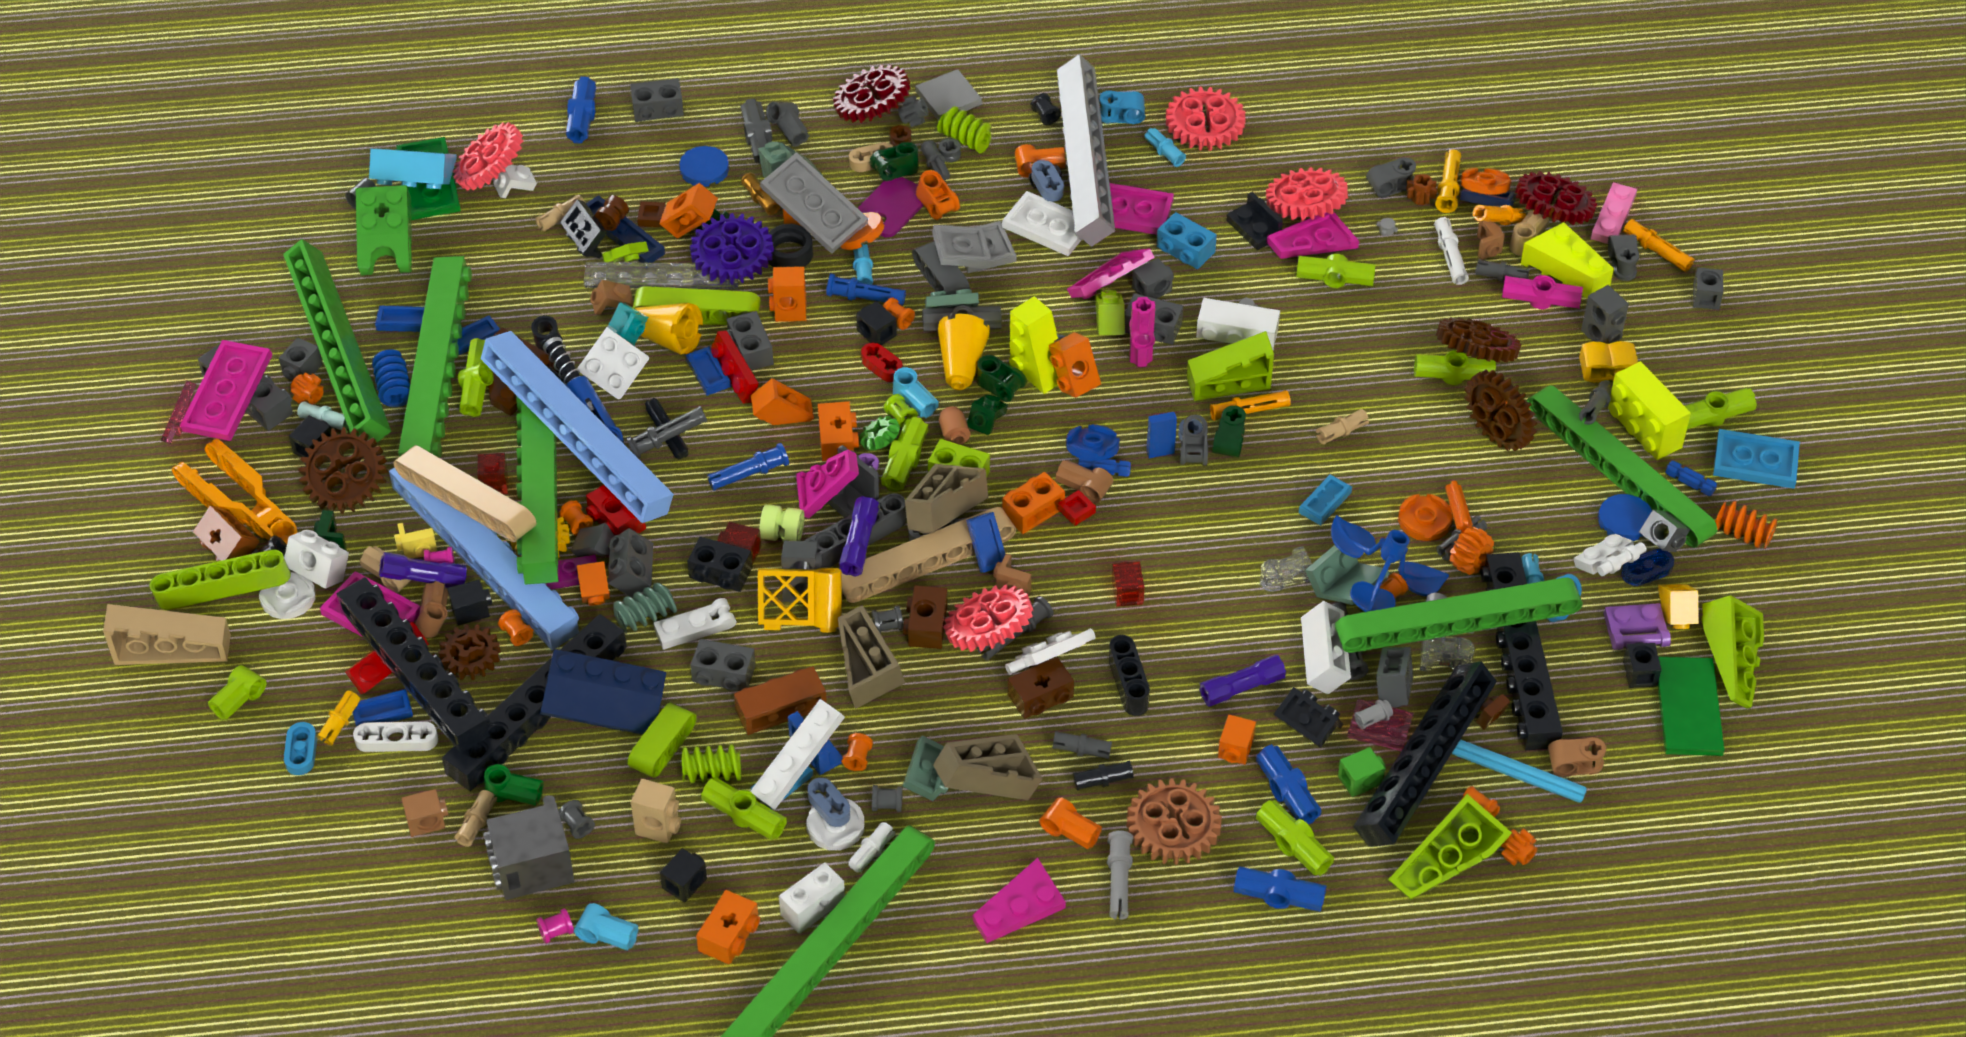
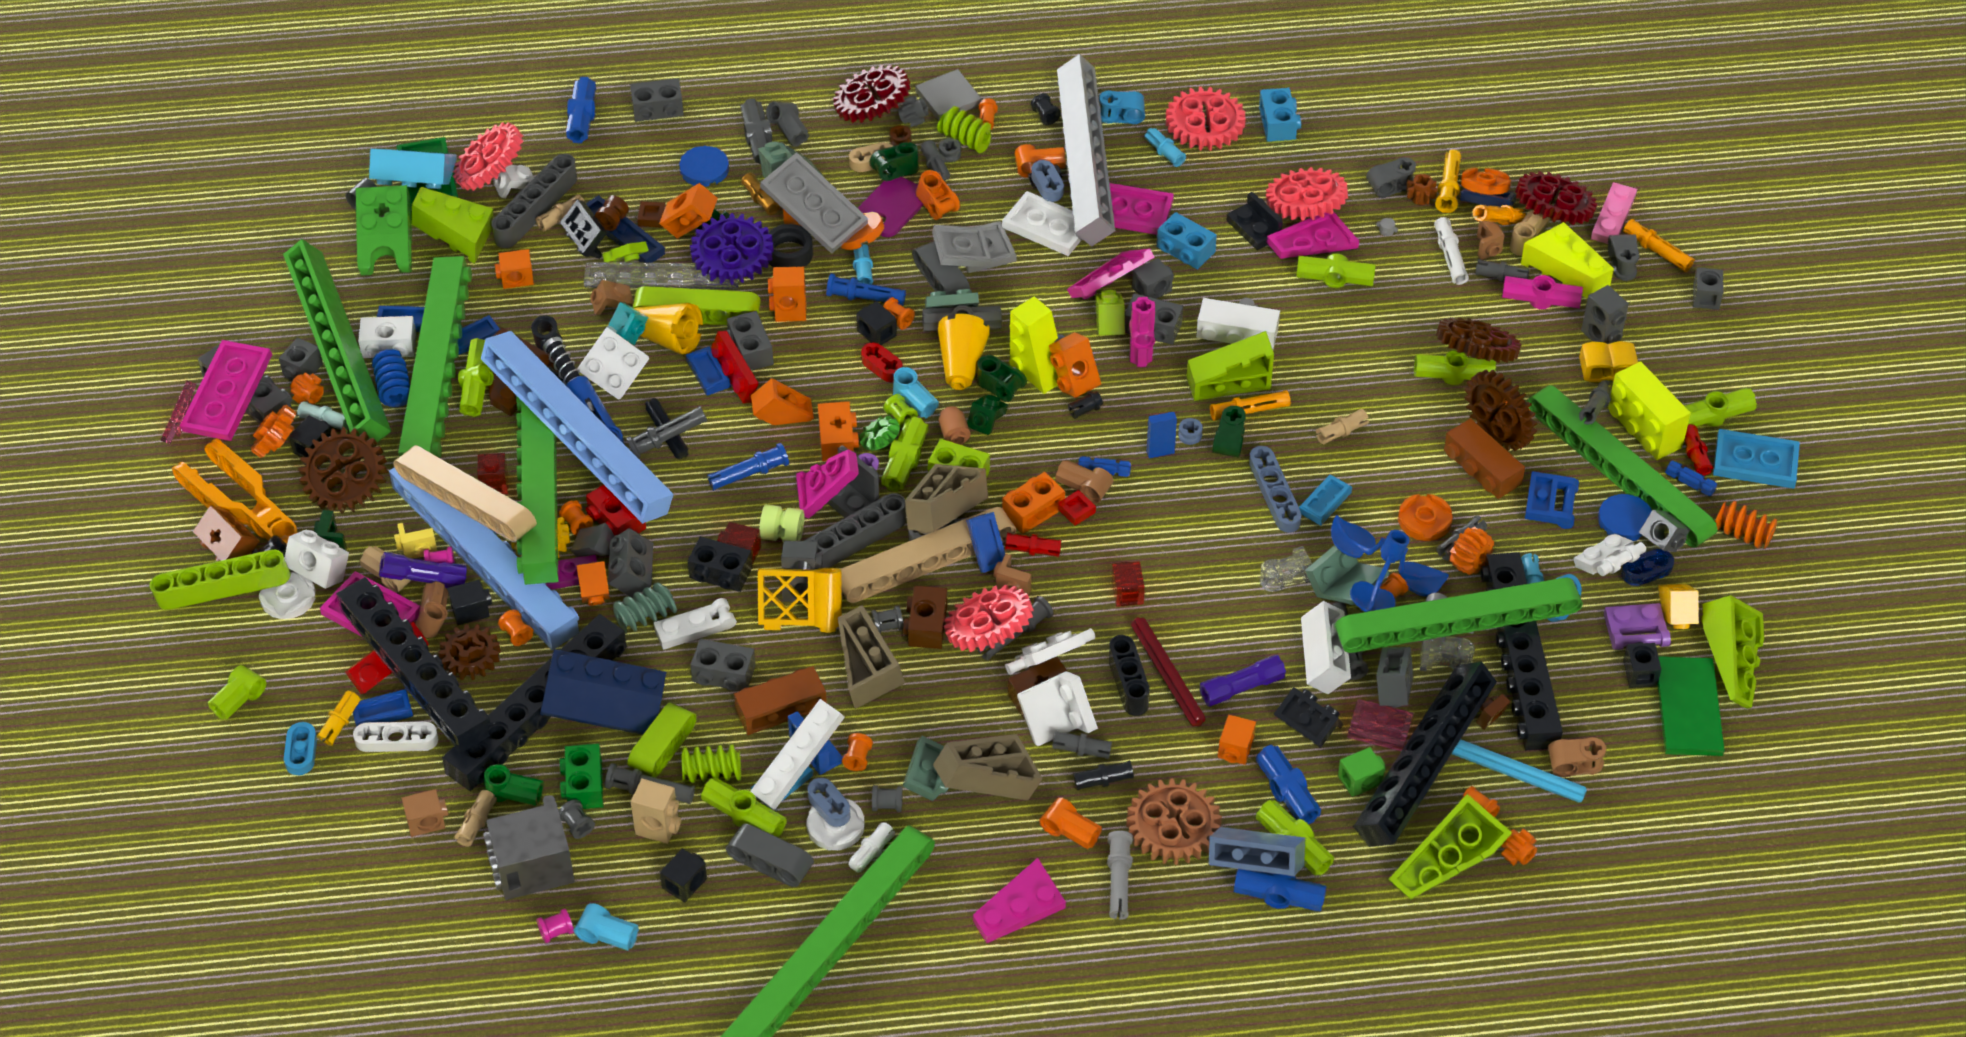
tan wedge [103,604,231,665] -> none
orange brick [696,890,760,965] -> none
white brick [779,863,845,934] -> none
dark purple axle [839,496,879,577] -> none
blue tile [1066,424,1120,461] -> none
dark grey piece [1180,414,1208,466] -> none
light grey pin [1354,700,1393,730] -> none
orange axle [1445,481,1473,533] -> none
none -> orange gear [250,405,297,458]
none -> white brick [358,316,416,358]
none -> lime wedge [412,187,493,264]
none -> dark grey beam [492,154,577,248]
none -> orange brick [495,249,534,289]
none -> green brick [560,744,604,809]
none -> dark grey pin [605,763,695,804]
none -> dark grey beam [726,824,814,887]
none -> orange pin [979,98,998,129]
none -> red pin [1005,532,1062,557]
none -> white bracket [1017,671,1098,746]
none -> black pin [1067,391,1103,419]
none -> dark red axle [1131,617,1206,727]
none -> sand blue brick [1209,827,1305,876]
none -> sand blue beam [1249,446,1302,533]
none -> dark azure brick [1259,88,1301,142]
none -> dark orange brick [1444,418,1525,499]
none -> blue plate [1525,471,1579,529]
none -> red pin [1684,425,1713,476]

